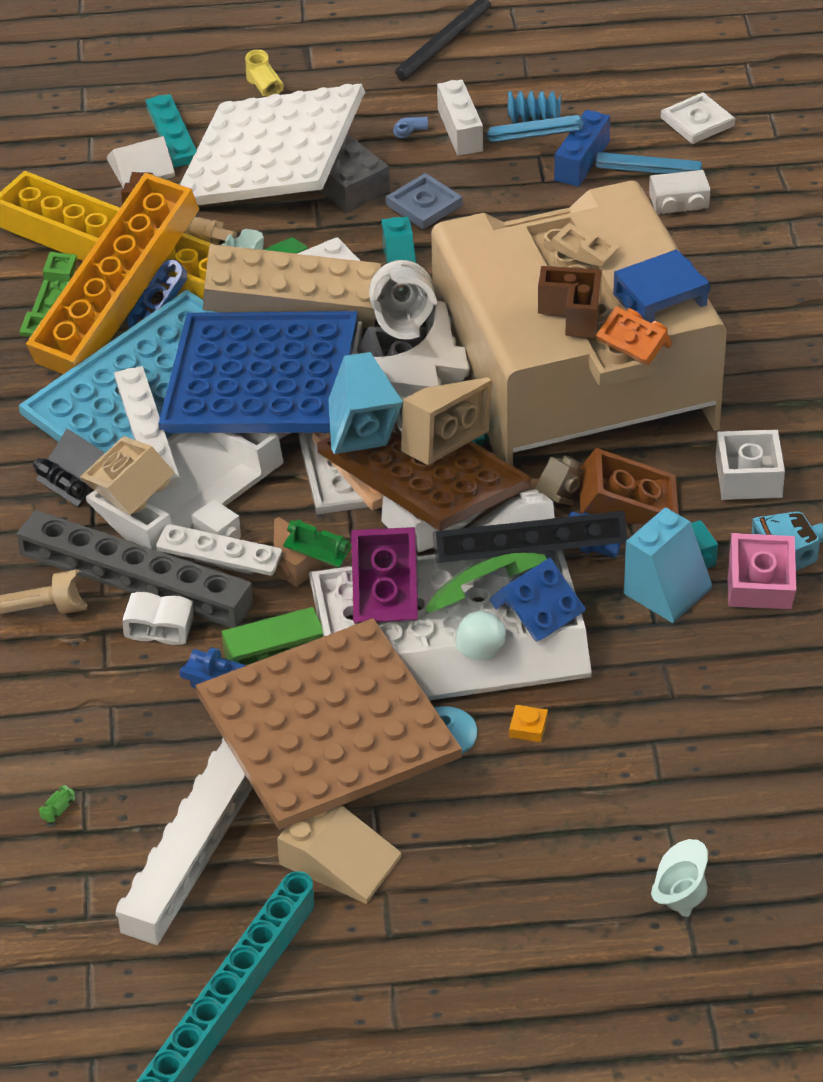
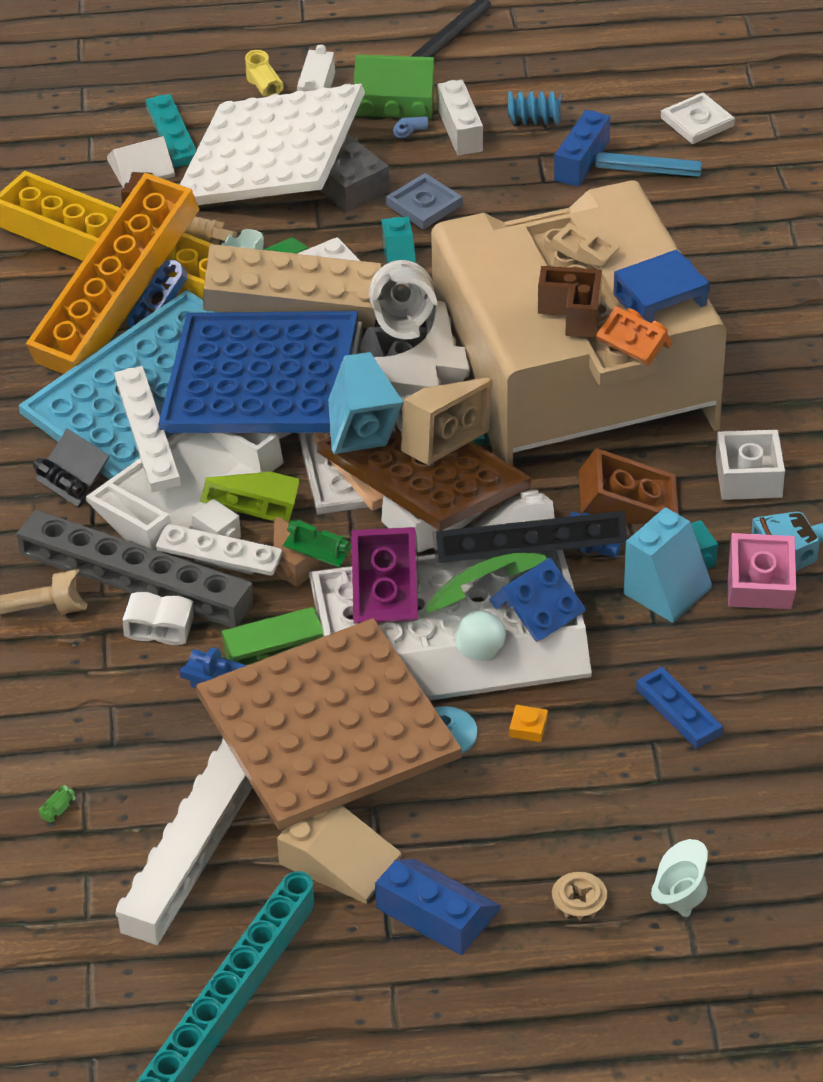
bright green slope [19,252,77,337] -> none
tan slope [80,436,175,515] -> none
dark azure axle [487,115,584,143] -> none
dark tan brick [535,455,583,506] -> none
white brick [649,170,710,215] -> none
none -> lime slope [200,471,300,523]
none -> white brick [297,45,335,92]
none -> bright green slope [354,55,435,119]
none -> blue slope [375,859,501,956]
none -> tan gear [552,872,607,921]
none -> blue plate [636,667,723,749]

